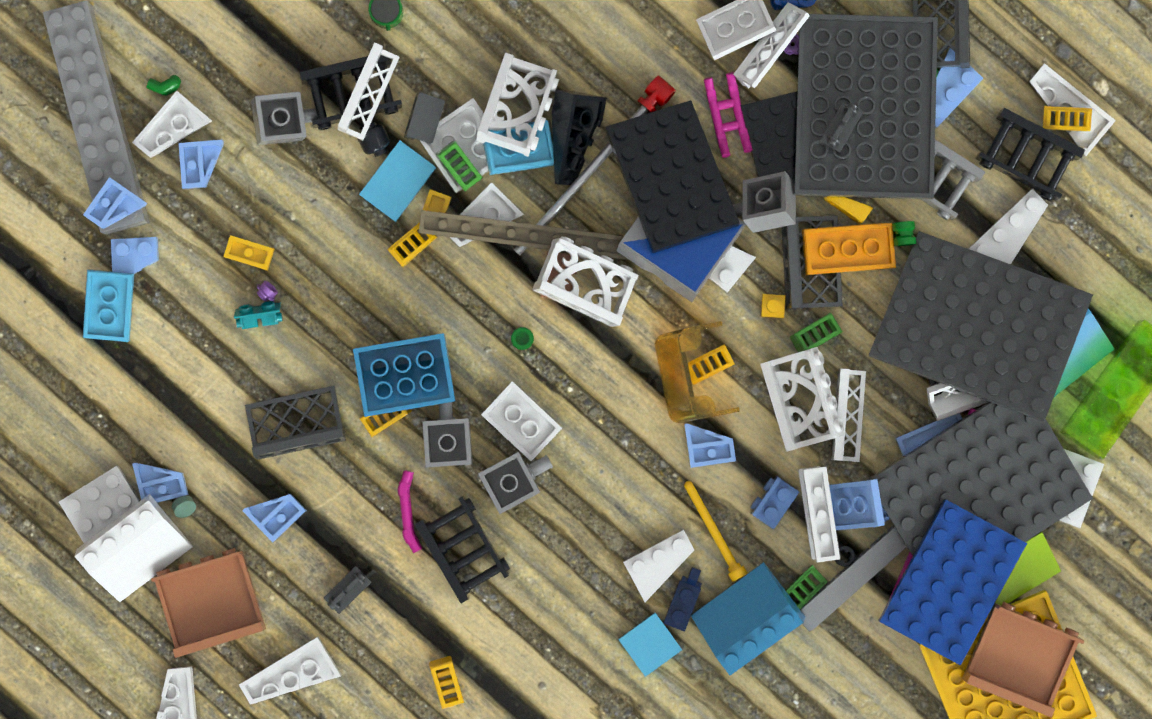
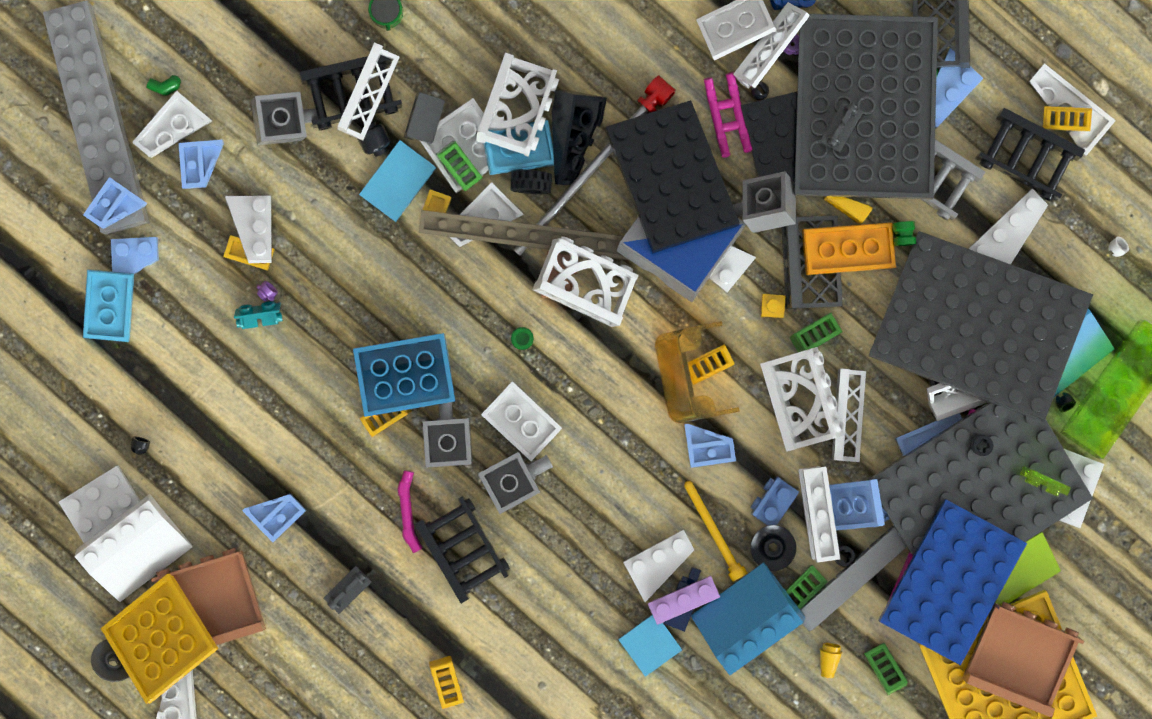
light blue wing [132,463,189,503] -> none
sand green tile [172,496,196,518] -> none
white wing [239,637,342,705] -> none
dark grey fence [245,386,346,460] -> none
yellow slope [387,222,437,268] -> none
none -> dark grey dish [91,640,129,682]
none -> yellow plate [100,574,219,704]
none -> black hinge [131,436,150,455]
none -> white wing [225,196,272,263]
none -> black tyre [510,170,552,195]
none -> lavender plate [648,575,720,625]
none -> black dish [750,525,796,571]
none -> black hinge [751,81,769,100]
none -> yellow cone [820,643,843,678]
none -> bright green slope [864,643,908,696]
none -> black bush [970,434,994,456]
none -> clear neon green plate [1020,466,1071,497]
none -> black hinge [1055,392,1076,412]
none -> white hinge [1108,237,1129,257]

